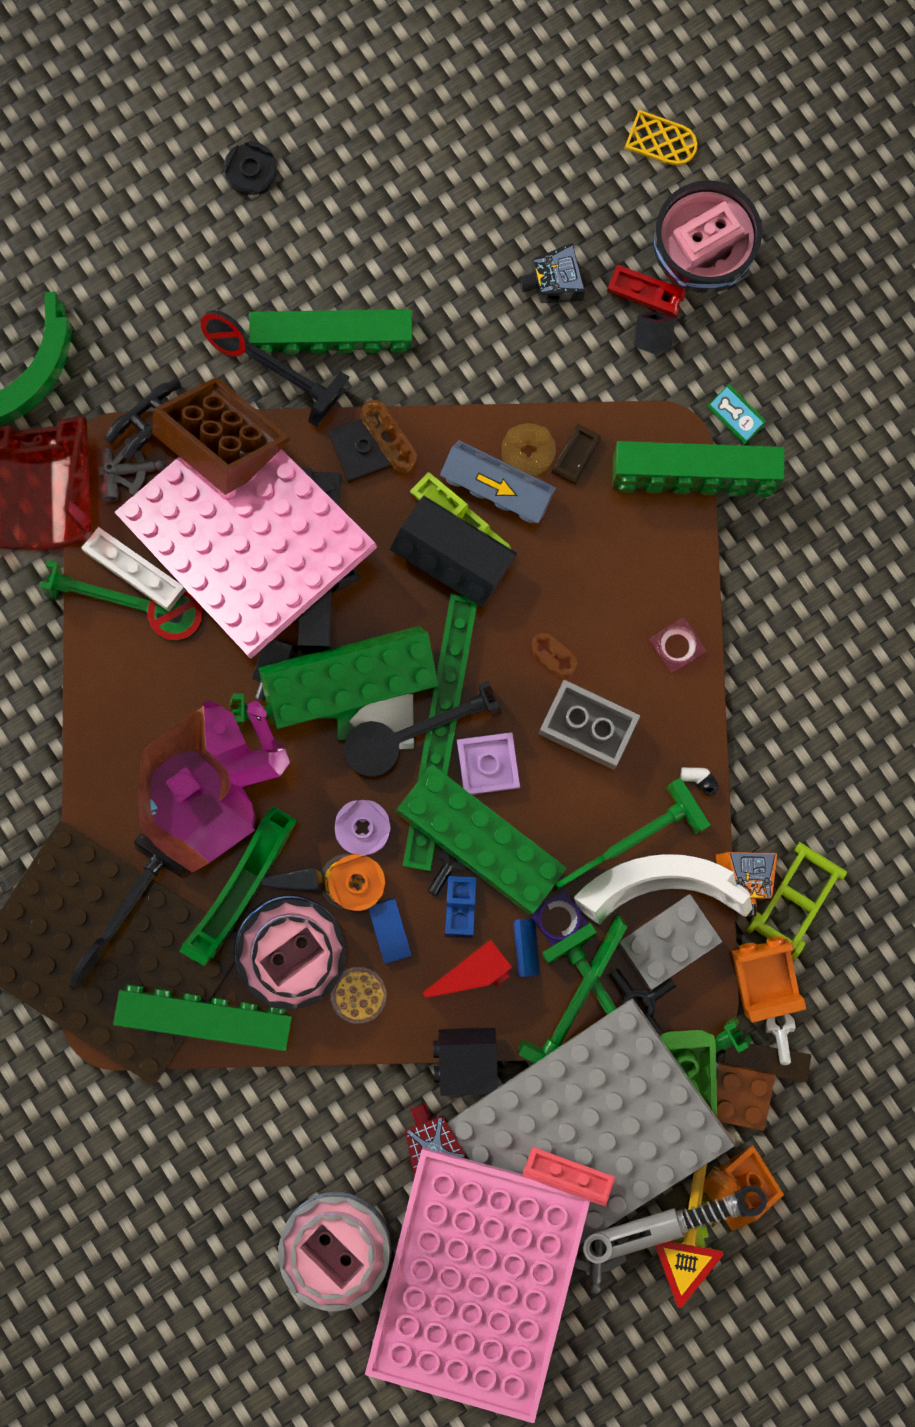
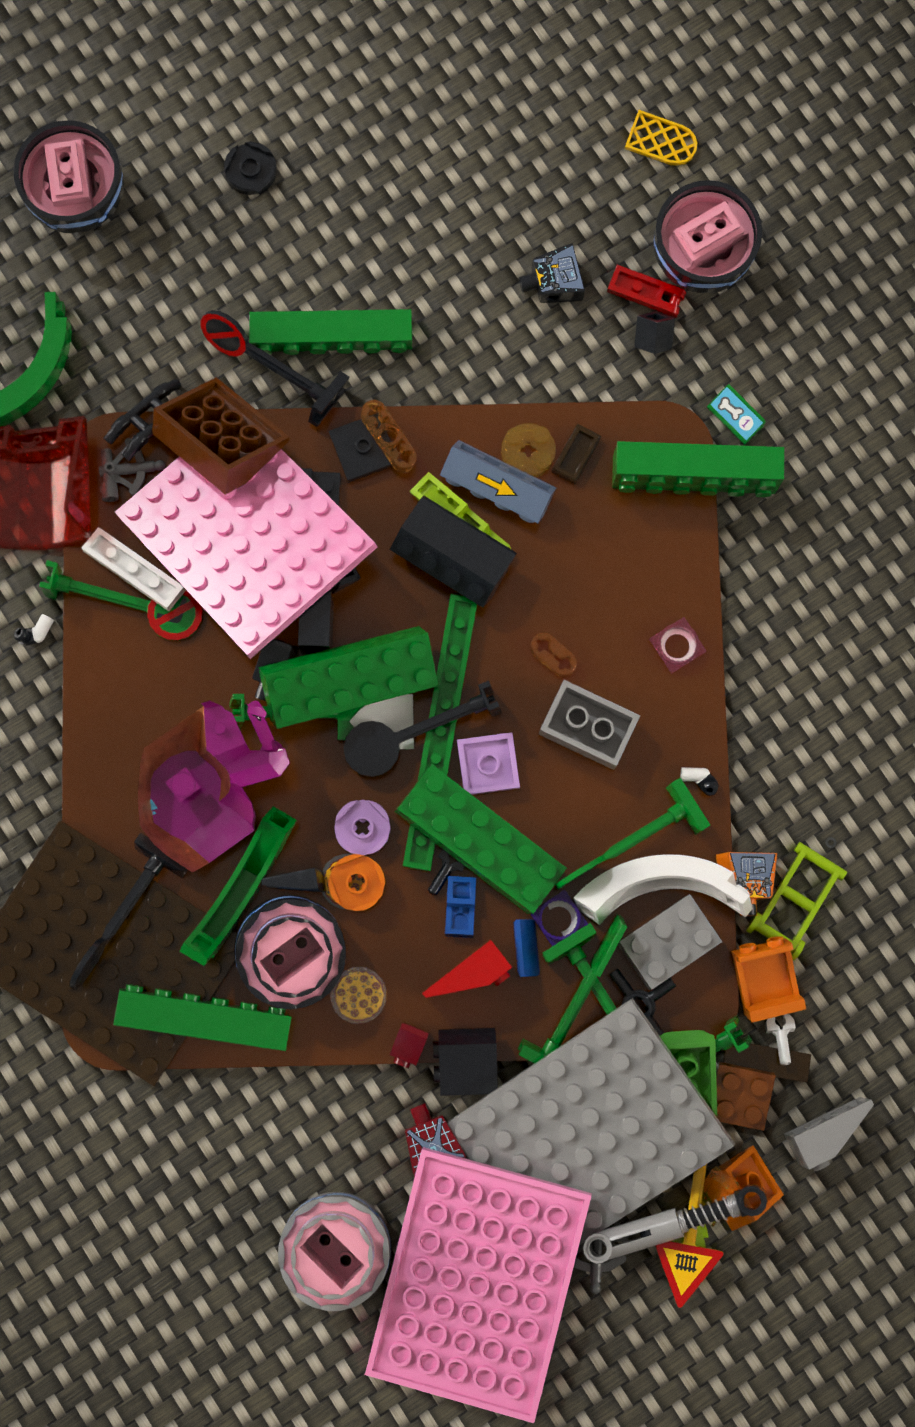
blue slope [369,897,412,964] -> none
coral tile [522,1147,615,1207] -> none
none -> bright pink piece [13,120,124,233]
none -> arm [14,614,54,646]
none -> dark red slope [390,1022,429,1069]
none -> light grey slope [784,1097,874,1171]

